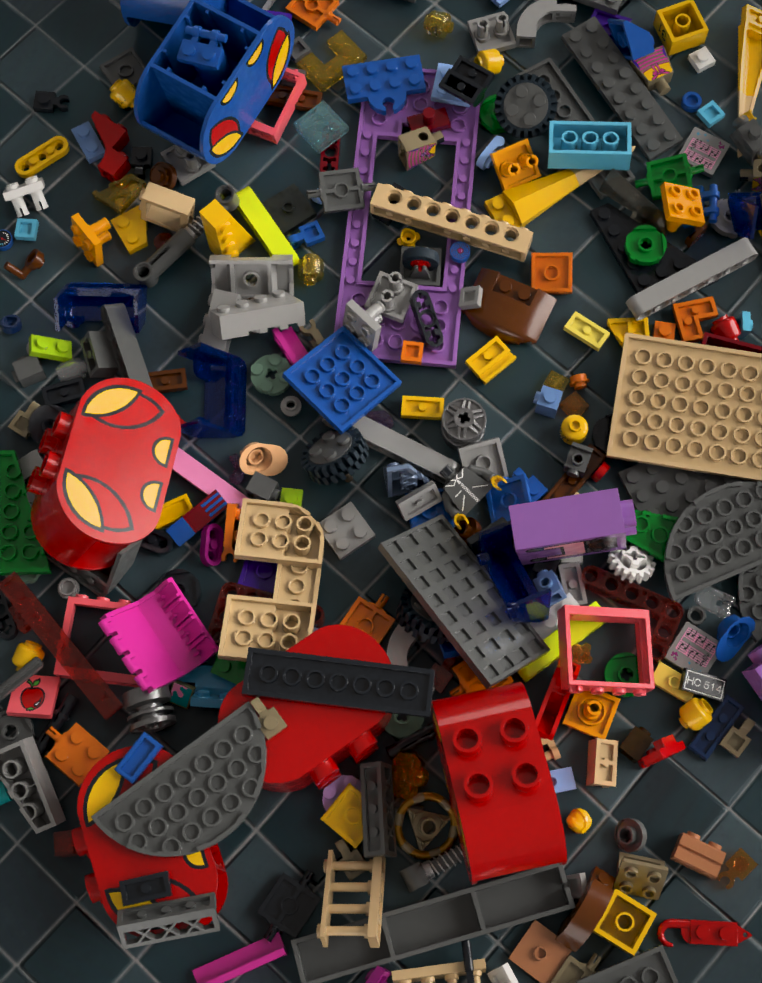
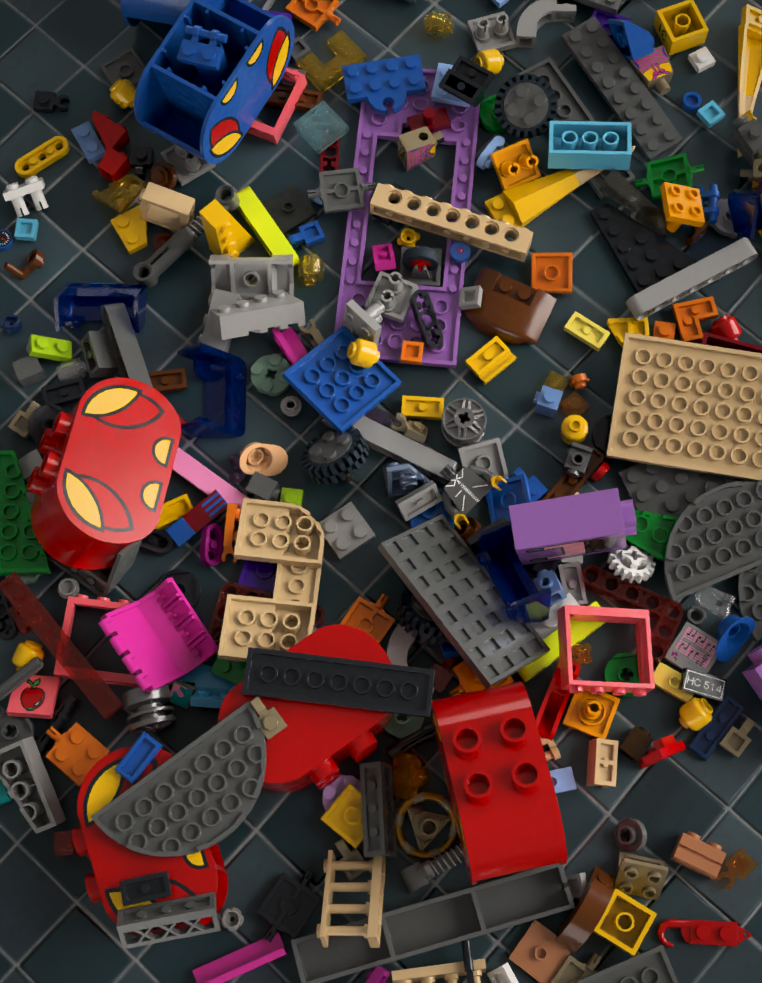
light orange plate [71,213,112,267] -> none
yellow piece [566,808,592,834] -> none
green plate [624,225,667,266] -> none
light grey tile [679,127,730,178] -> none
medium azure plate [735,311,753,339] -> none
none -> light grey plate [221,907,244,931]
none -> yellow head [347,338,380,369]
none -> dark pink plate [372,243,396,271]
none -> dark tan plate [391,413,428,444]

